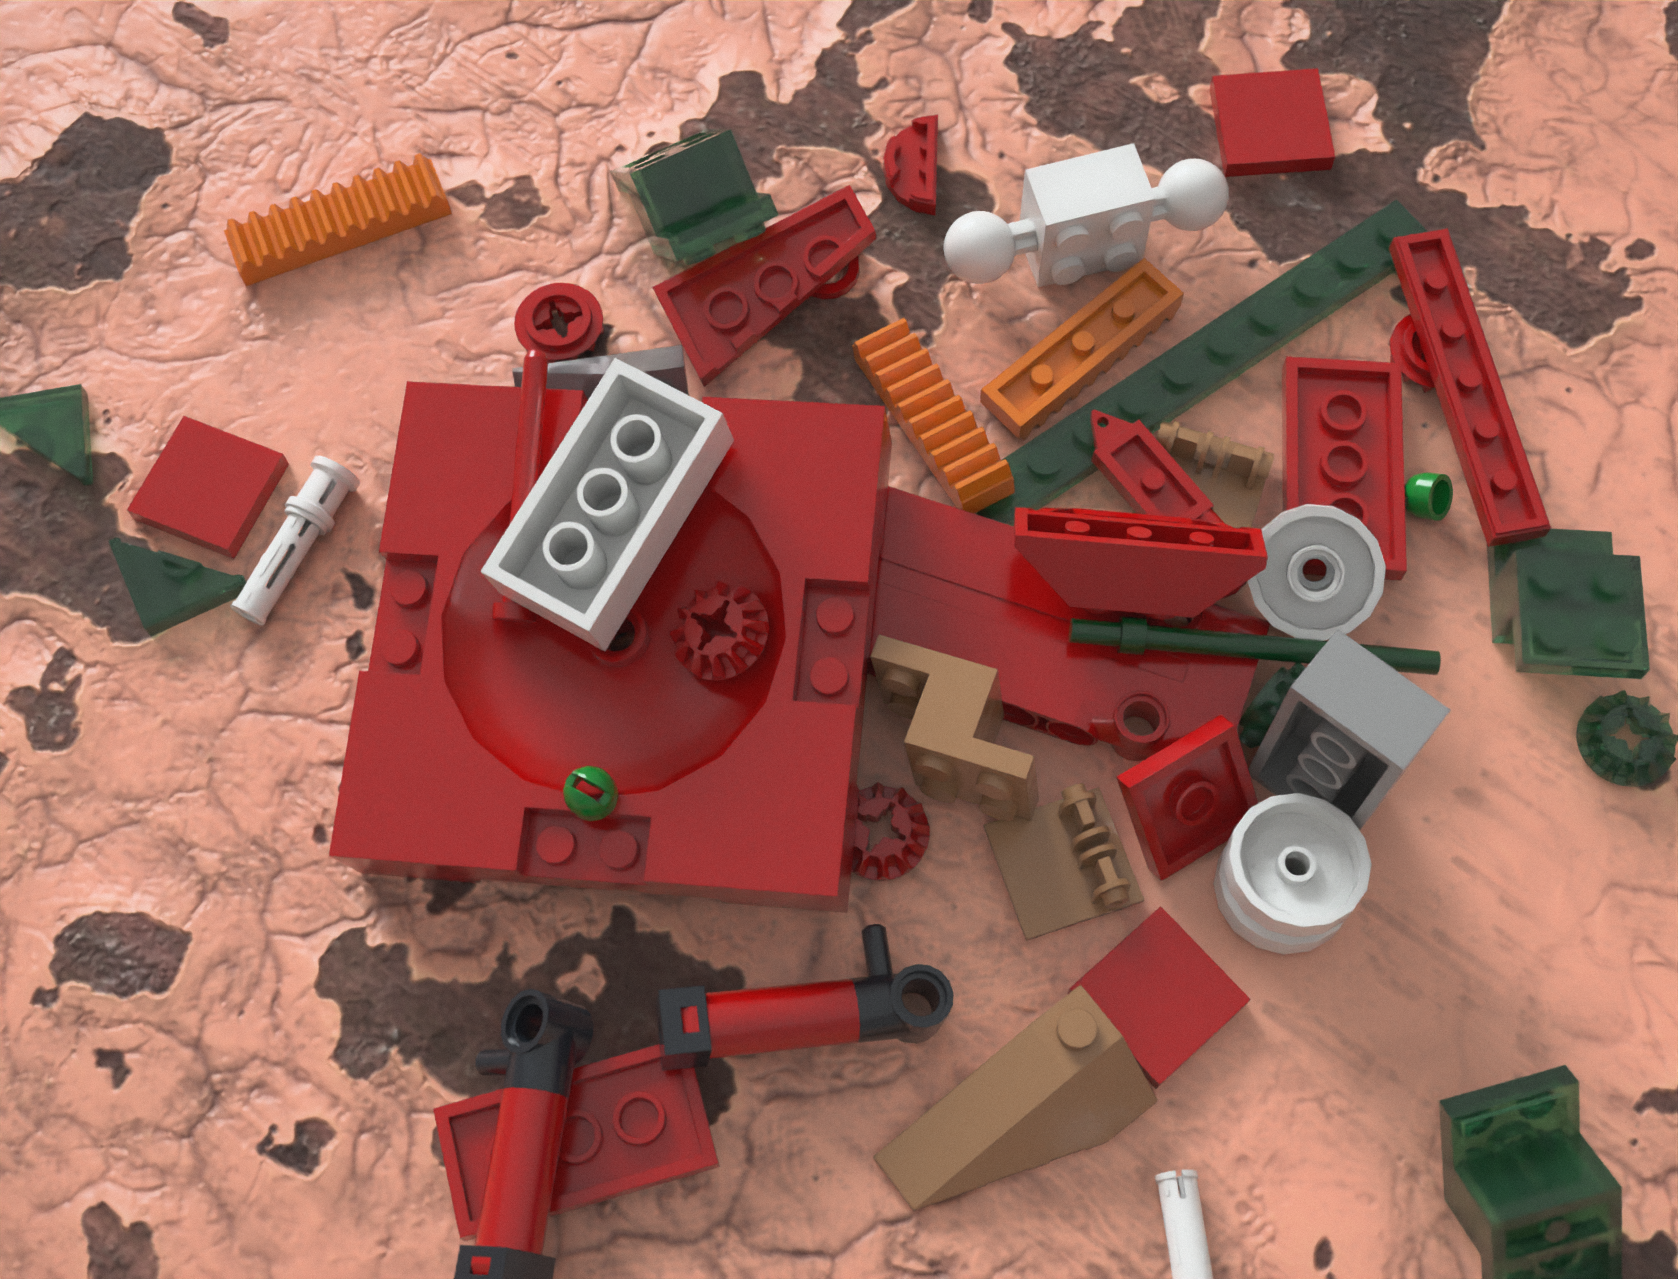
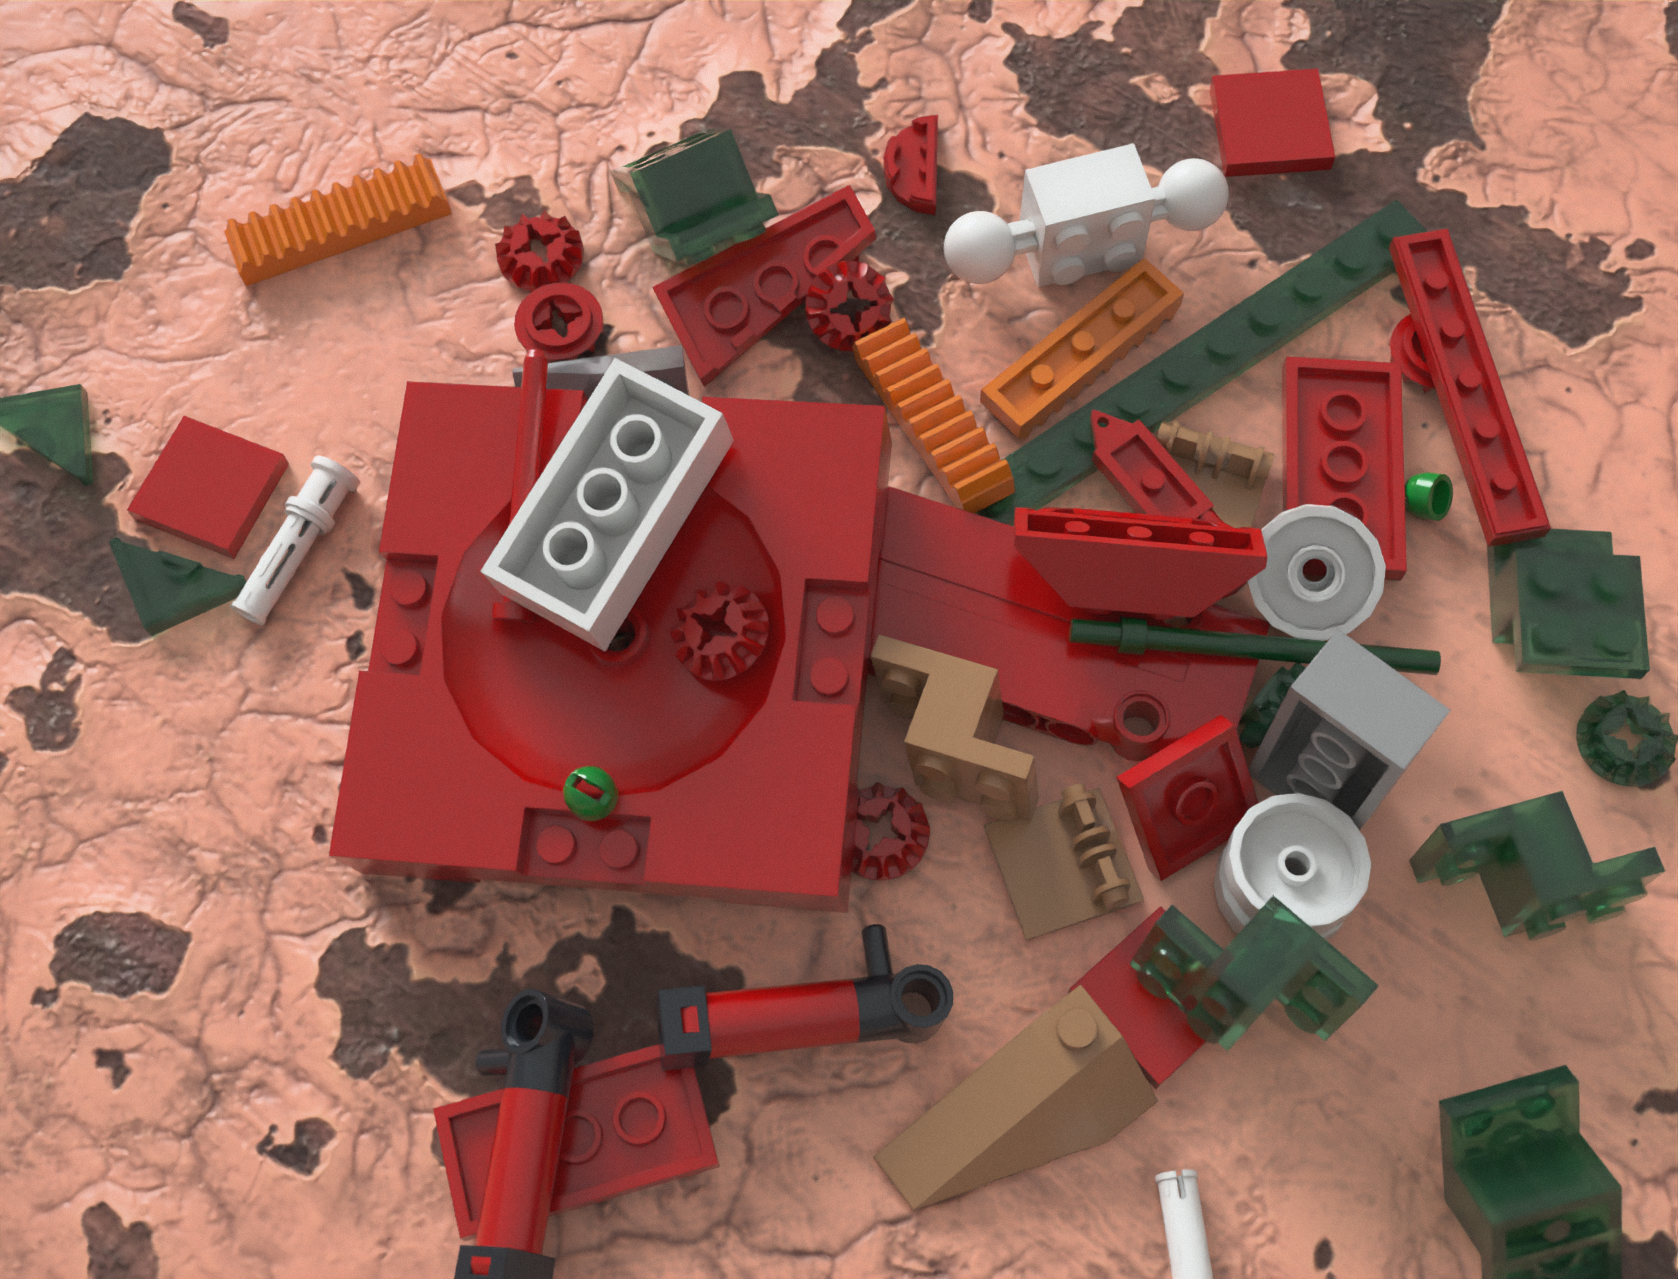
none -> red gear [495,209,584,291]
none -> red gear [805,261,894,351]
none -> clear green bracket [1129,895,1379,1051]
none -> clear green bracket [1409,791,1665,940]

